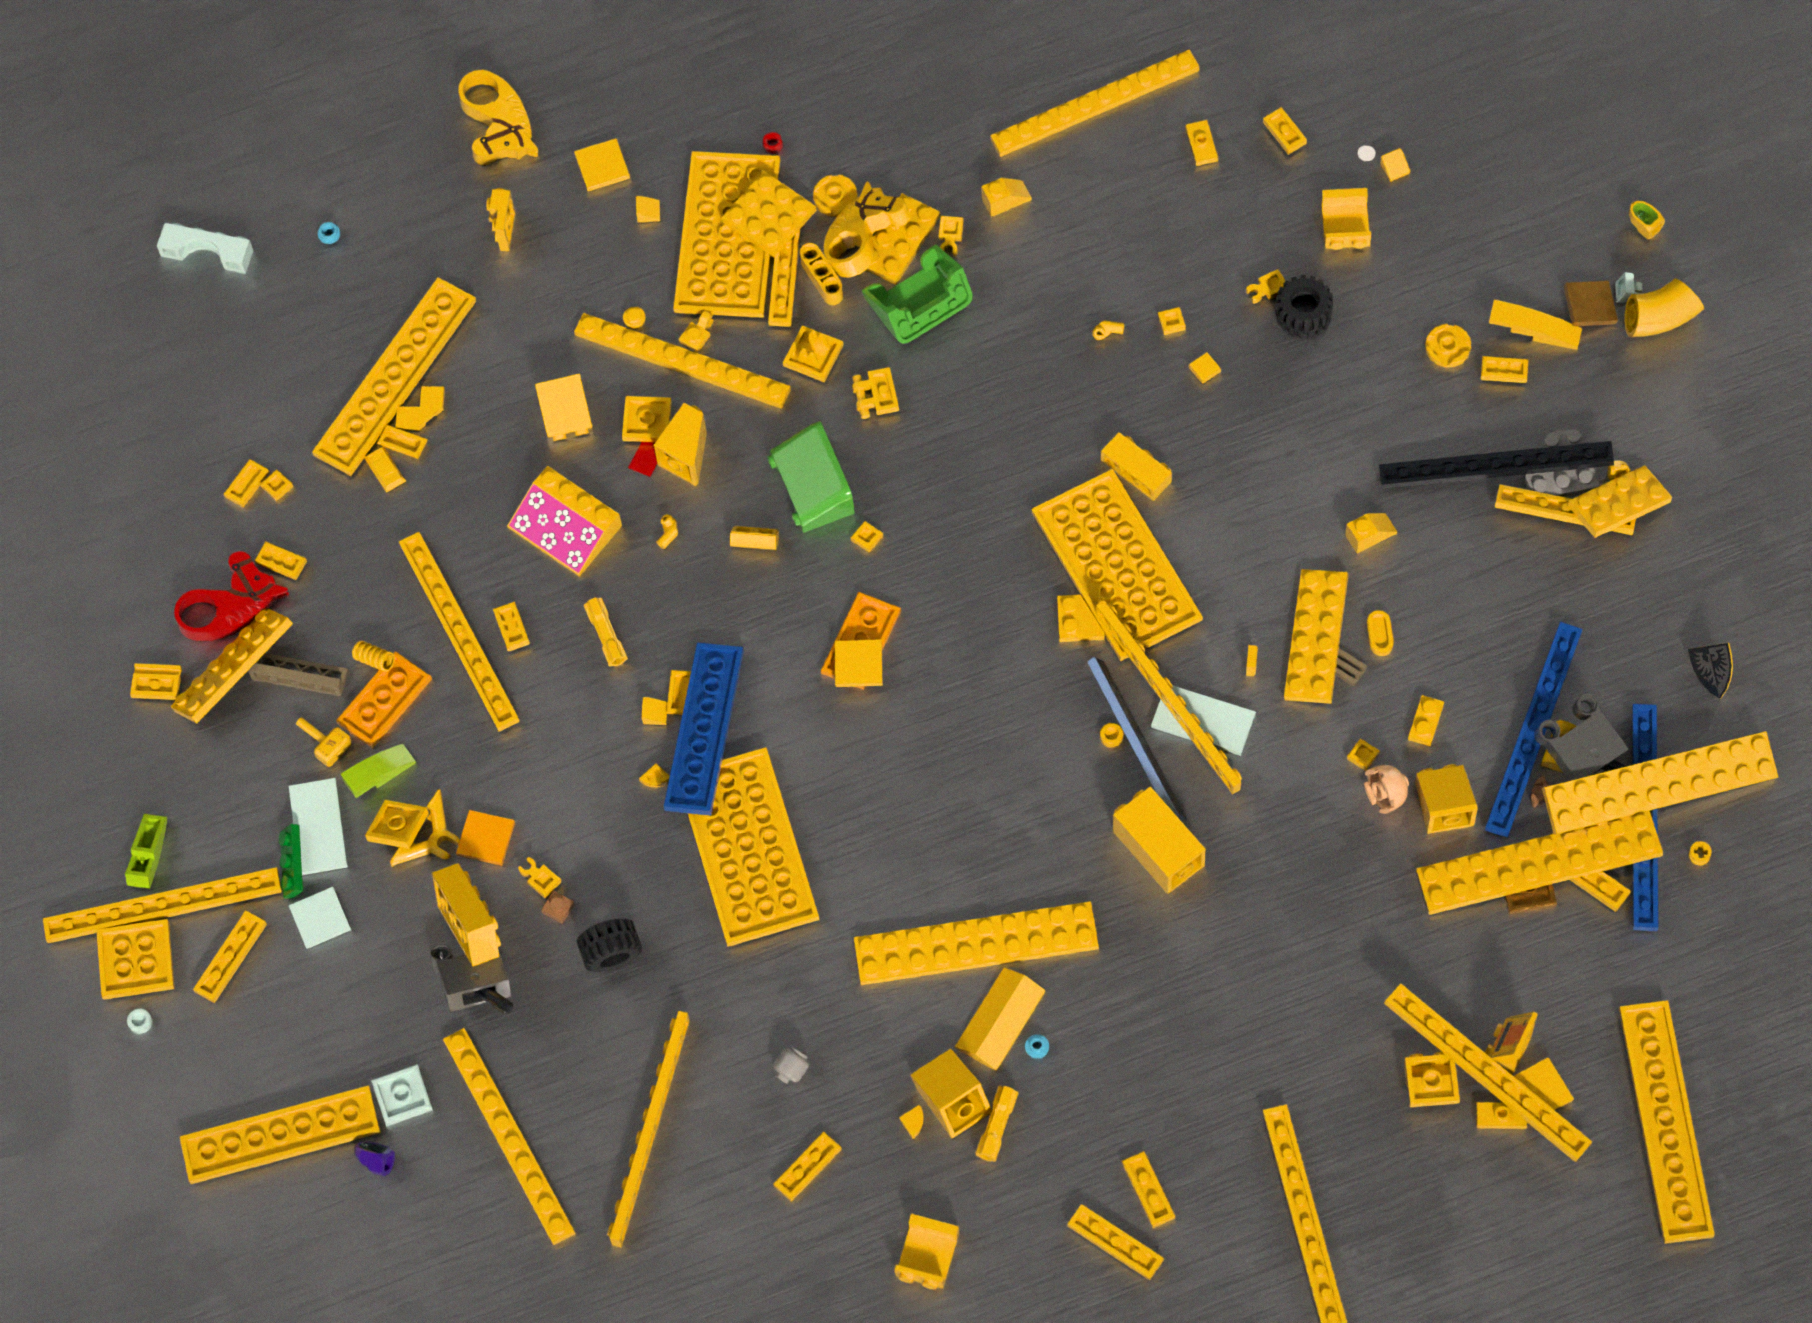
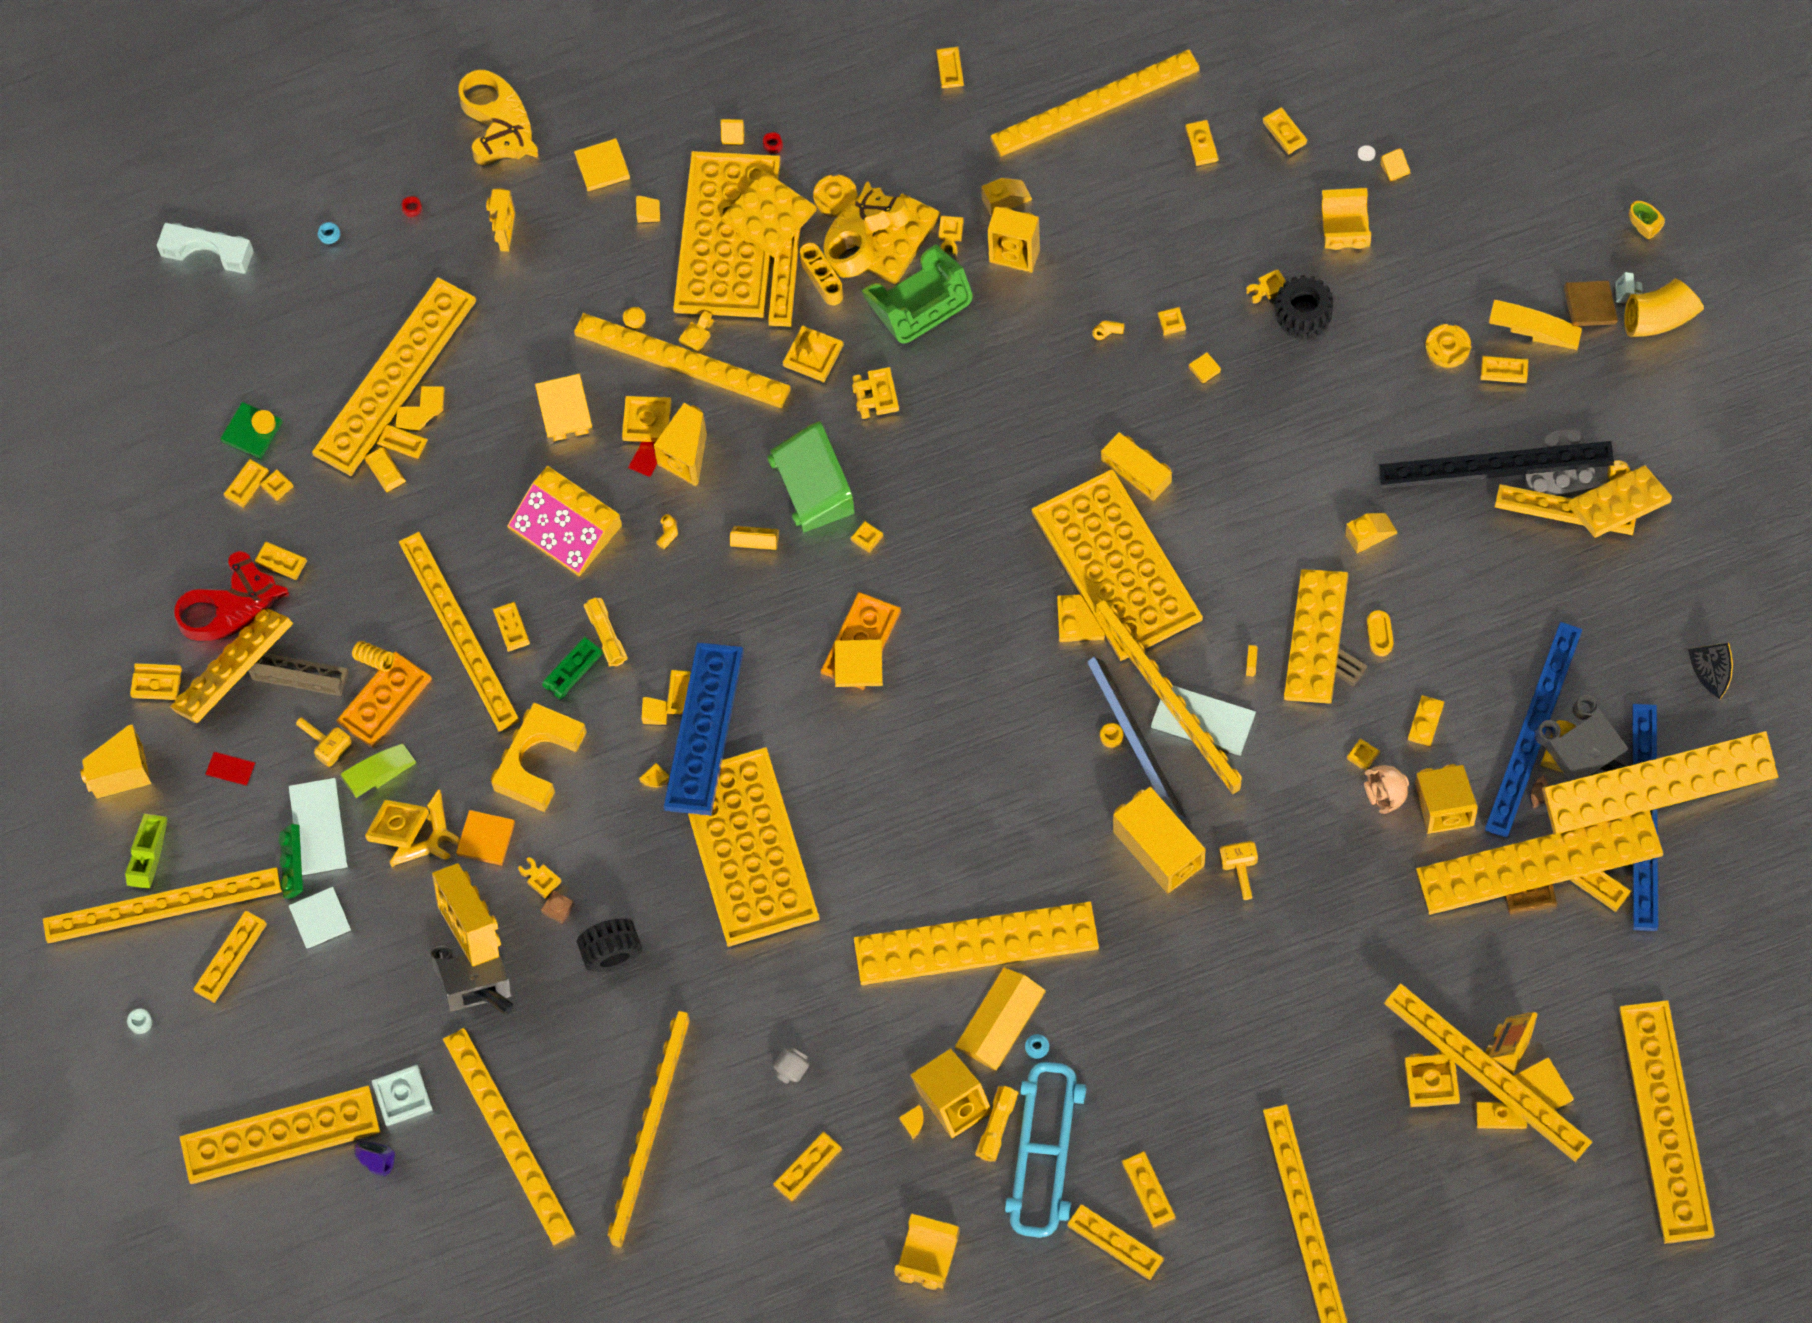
yellow plate [96,919,175,1000] -> none
yellow bush [1689,841,1712,866] -> none
none -> yellow slope [80,724,151,799]
none -> red sticker [205,752,255,786]
none -> green tile [220,402,283,459]
none -> yellow tile [252,410,276,434]
none -> red axle [402,196,422,217]
none -> yellow arch [491,703,587,812]
none -> green plate [542,637,603,700]
none -> yellow slope [721,119,745,145]
none -> yellow tile [936,47,964,88]
none -> yellow brick [988,206,1040,272]
none -> medium azure bar [1005,1062,1086,1237]
none -> yellow piece [1219,841,1258,900]

